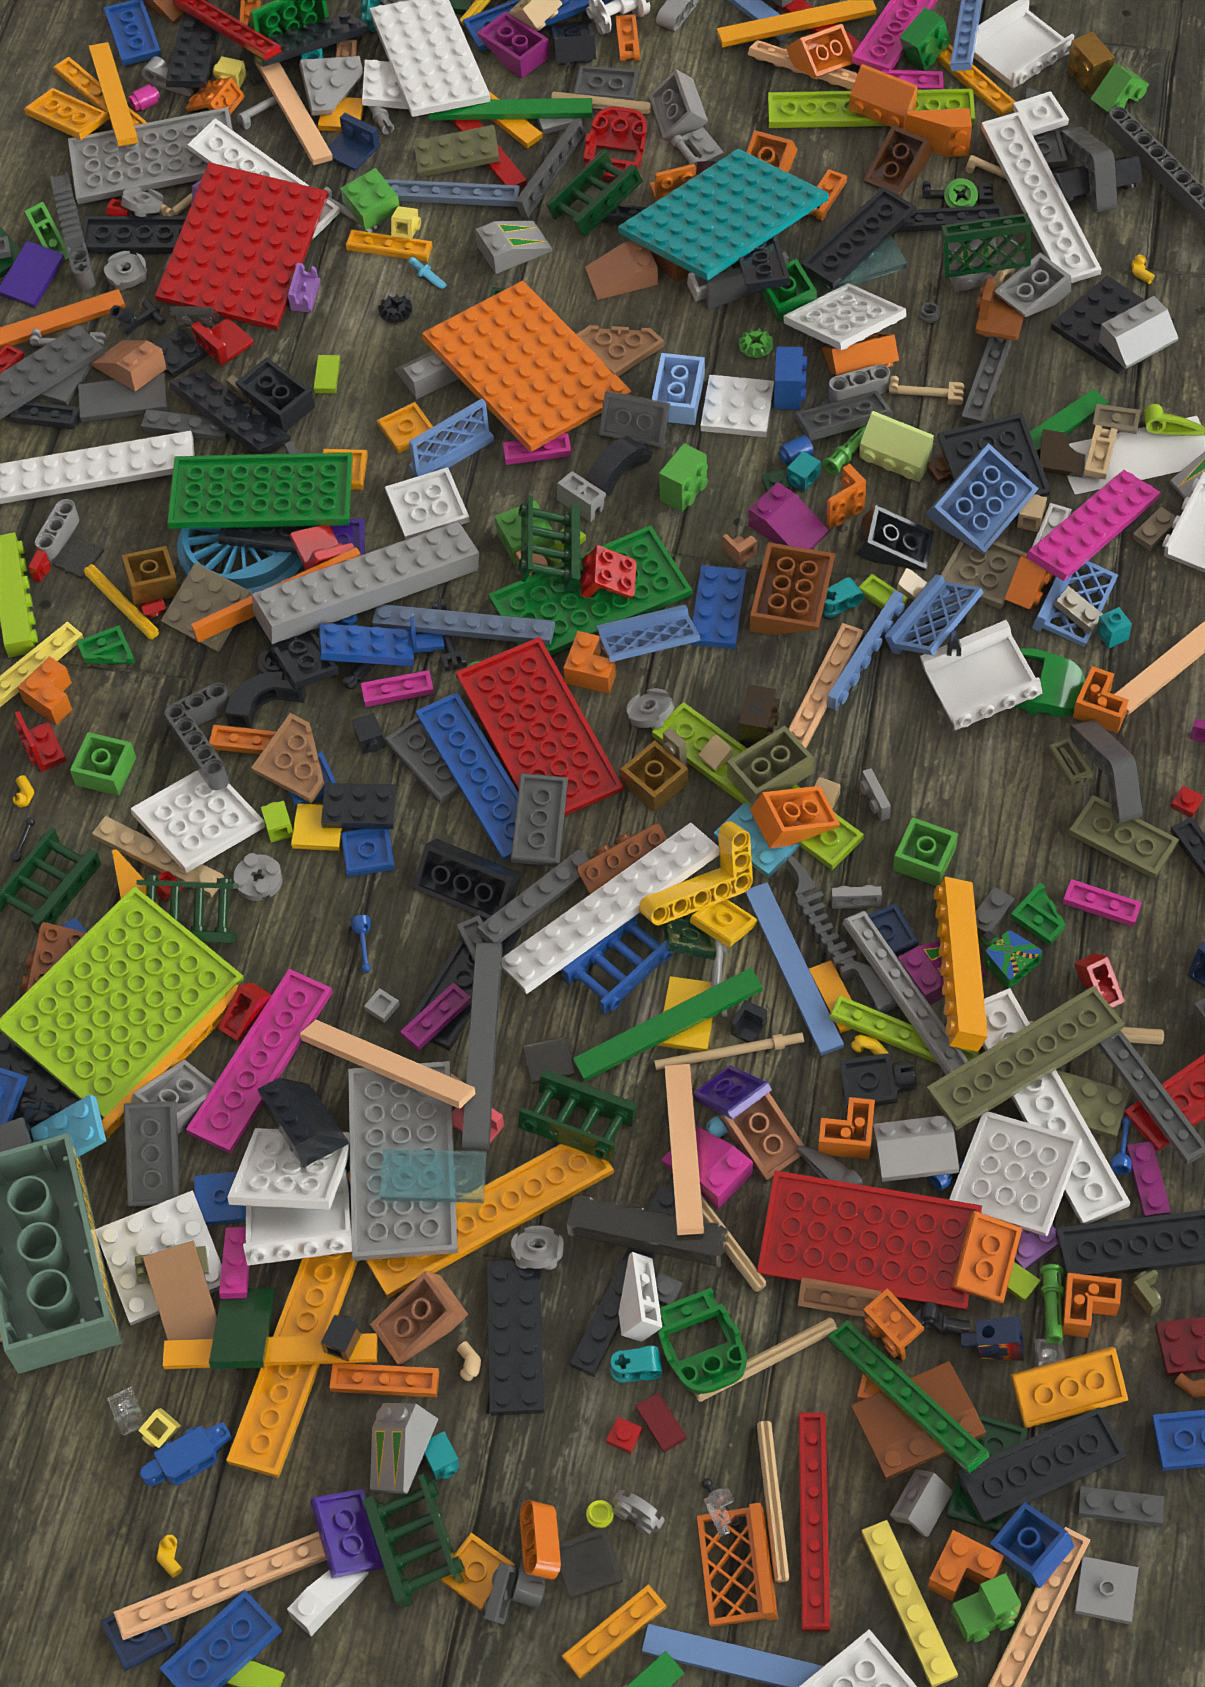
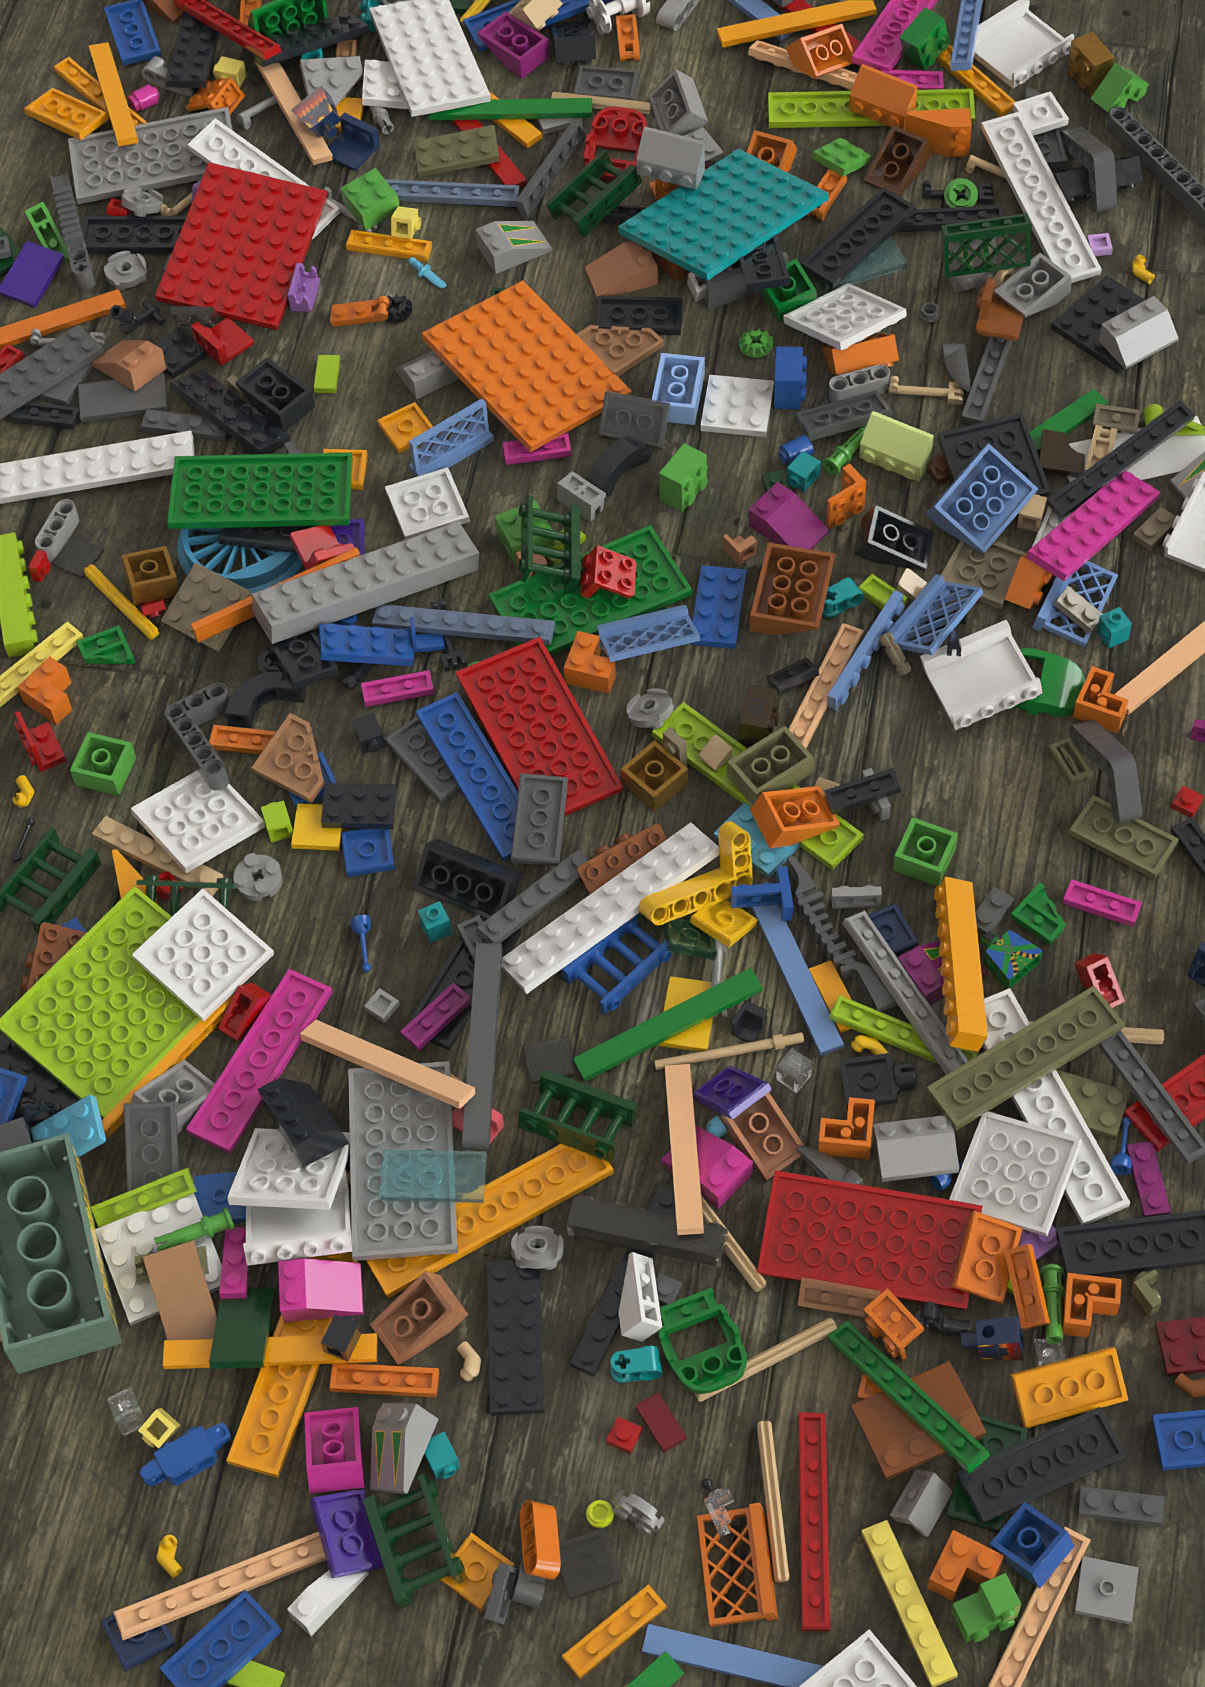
none -> lime plate [91,1168,197,1228]
none -> white plate [132,889,274,1022]
none -> bright green pin [154,1207,235,1252]
none -> slope [278,1259,363,1323]
none -> torso [291,86,341,138]
none -> dark pink slope [304,1407,364,1494]
none -> orange plate [330,296,389,327]
none -> teal brick [418,901,452,944]
none -> black tile [595,296,683,335]
none -> light grey slope [636,127,705,189]
none -> blue bracket [730,866,794,921]
none -> black plate [767,657,819,695]
none -> clear brick [776,1048,813,1093]
none -> bright green plate [812,138,871,177]
none -> black plate [824,768,901,815]
none -> dark tan axle [879,632,911,675]
none -> dark grey piece [941,342,971,391]
none -> orange plate [1004,1244,1050,1330]
none -> black plate [1046,401,1195,519]
none -> lavender plate [1087,233,1113,256]

